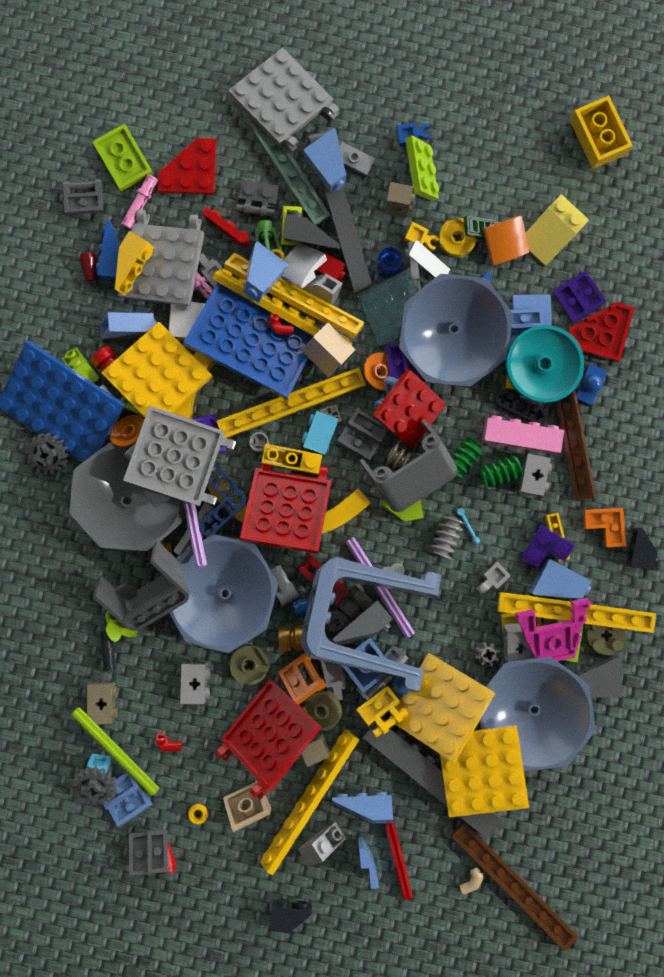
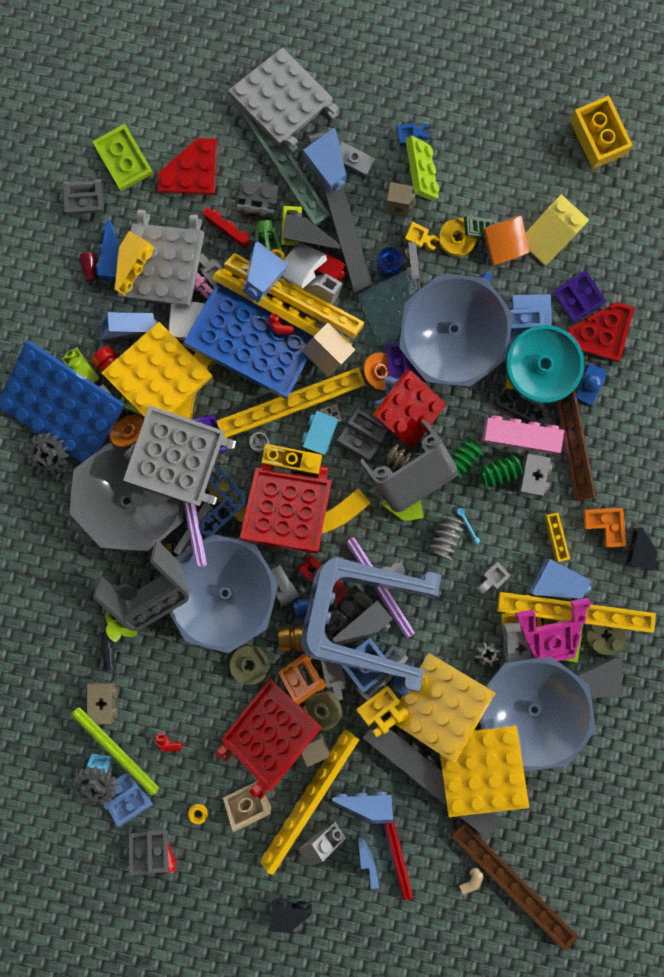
bright pink pin [121,174,158,230] -> none
light grey brick [180,662,210,704] -> none
white sticker [409,240,450,277] -> none
dark purple plate [521,525,575,568] -> none

